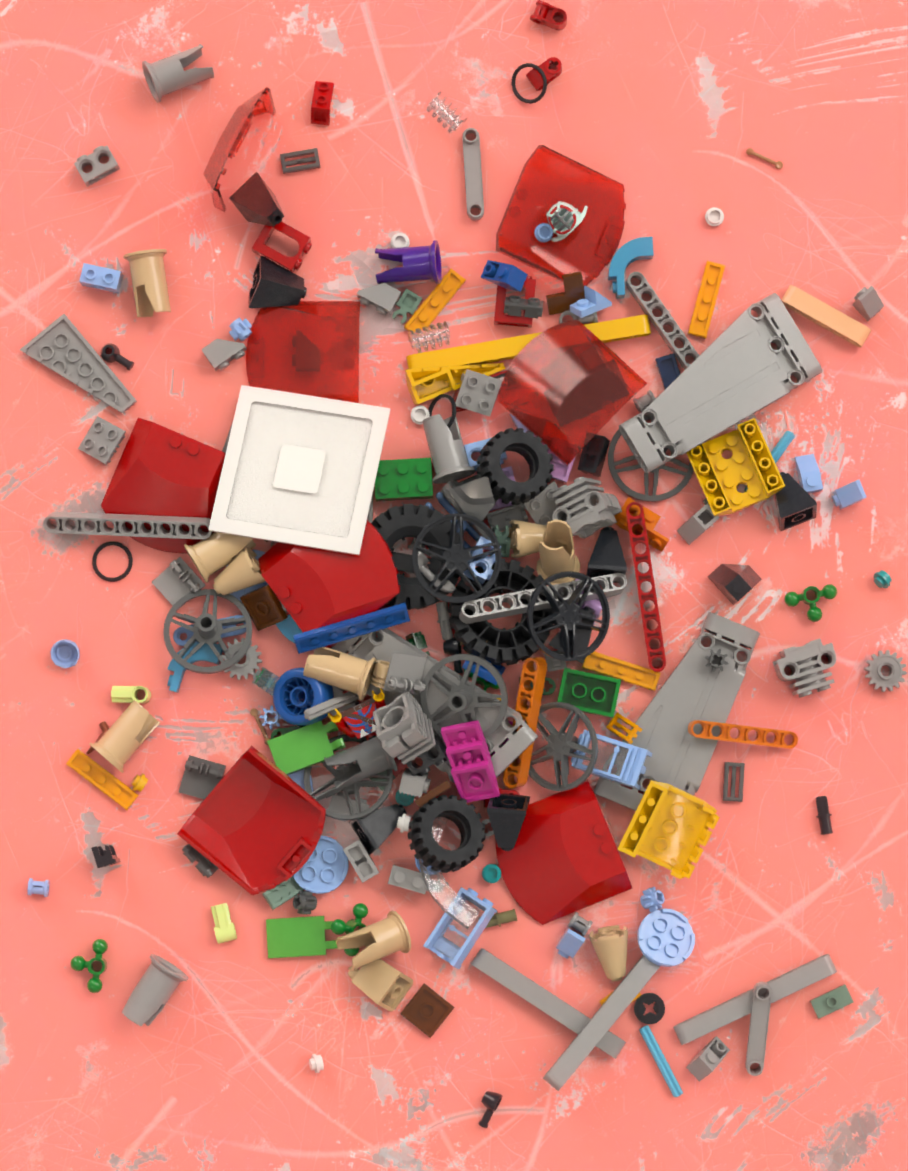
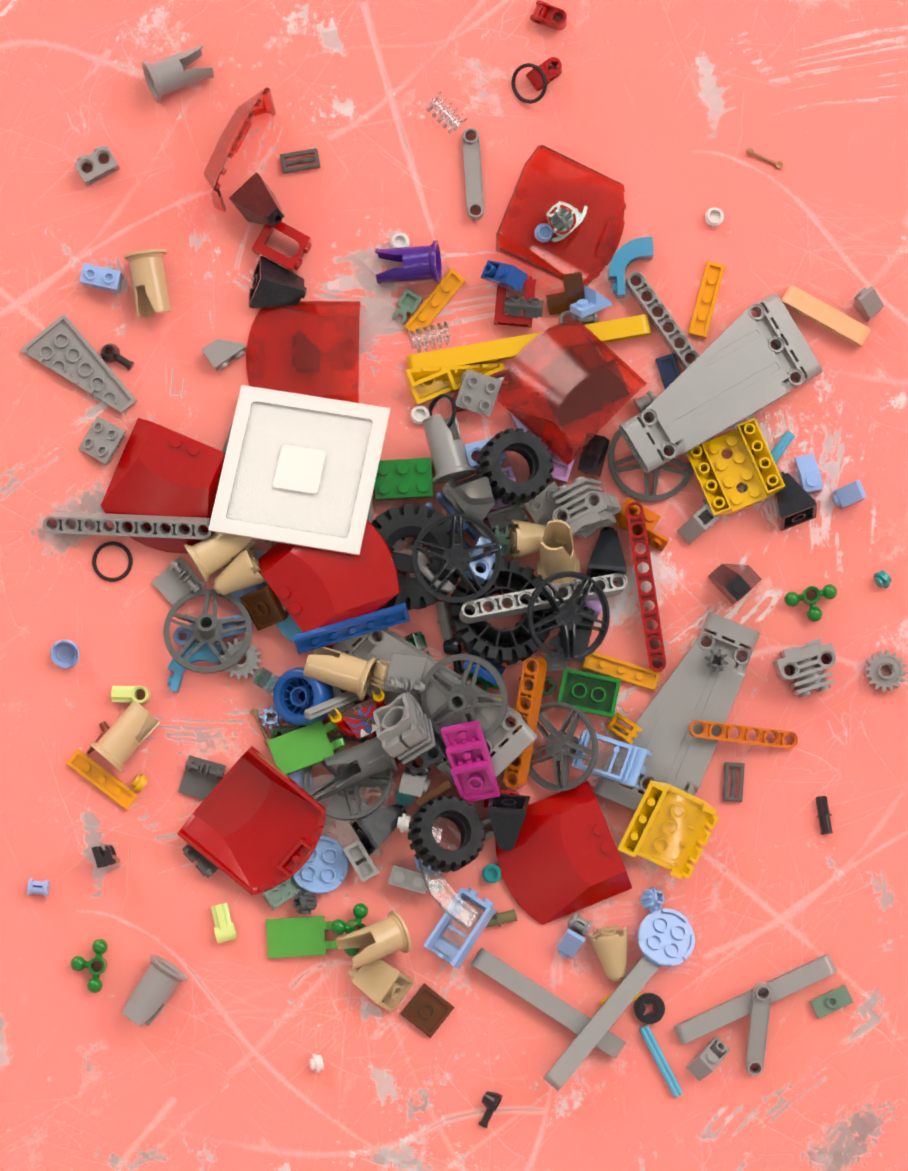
light blue gear [229,317,252,341] -> none
red bracket [311,81,334,126] -> none
light grey slope [357,283,402,315] -> none

